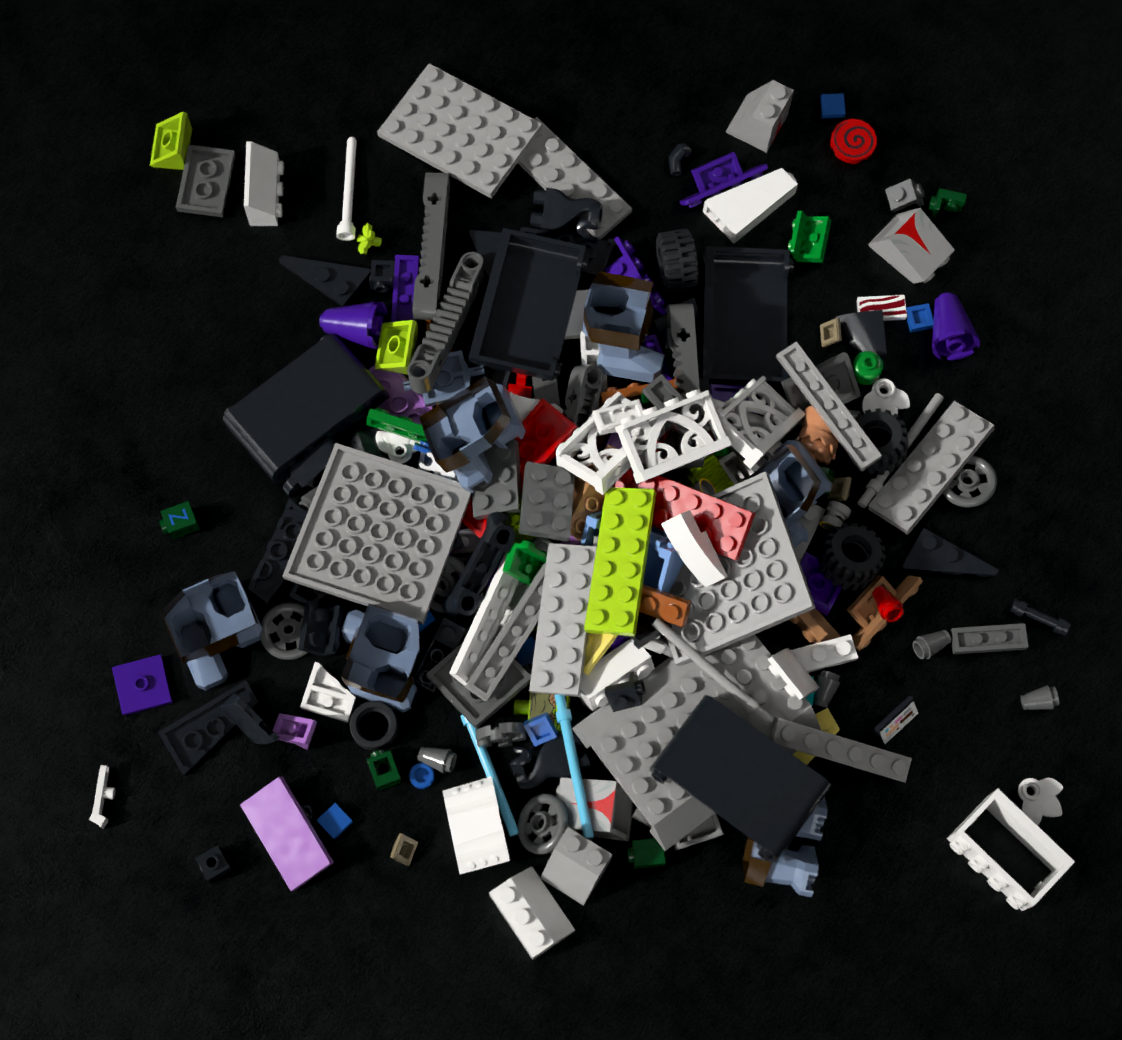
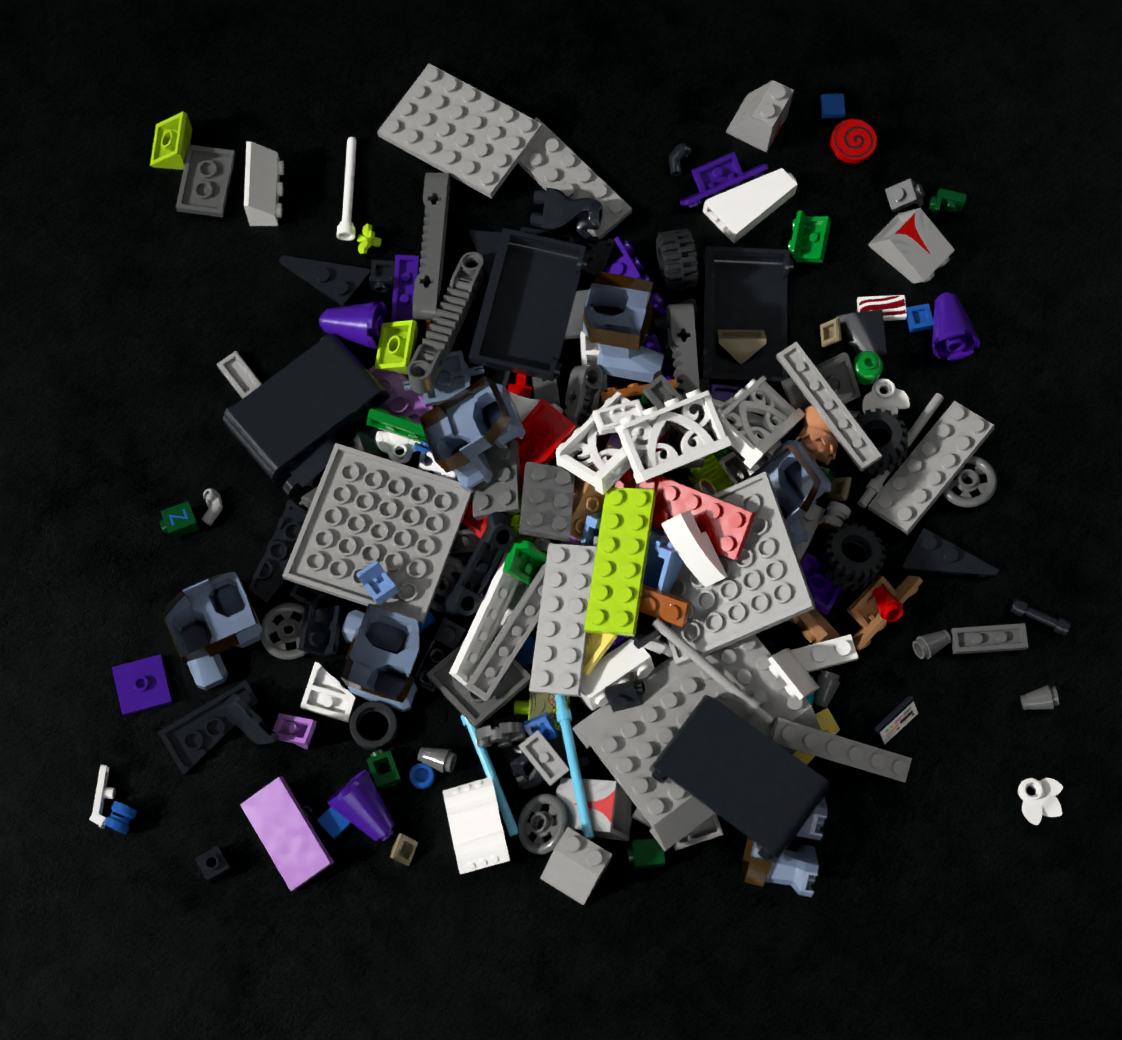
white slope [489,867,575,960] -> none
white hose [947,789,1075,911] -> none
none -> blue wheel [103,801,138,835]
none -> light grey arm [201,488,223,526]
none -> light grey tile [217,351,262,399]
none -> dark purple cone [327,770,395,842]
none -> medium blue bracket [357,560,399,606]
none -> light grey plate [519,730,570,786]
none -> dark tan slope [717,329,766,365]

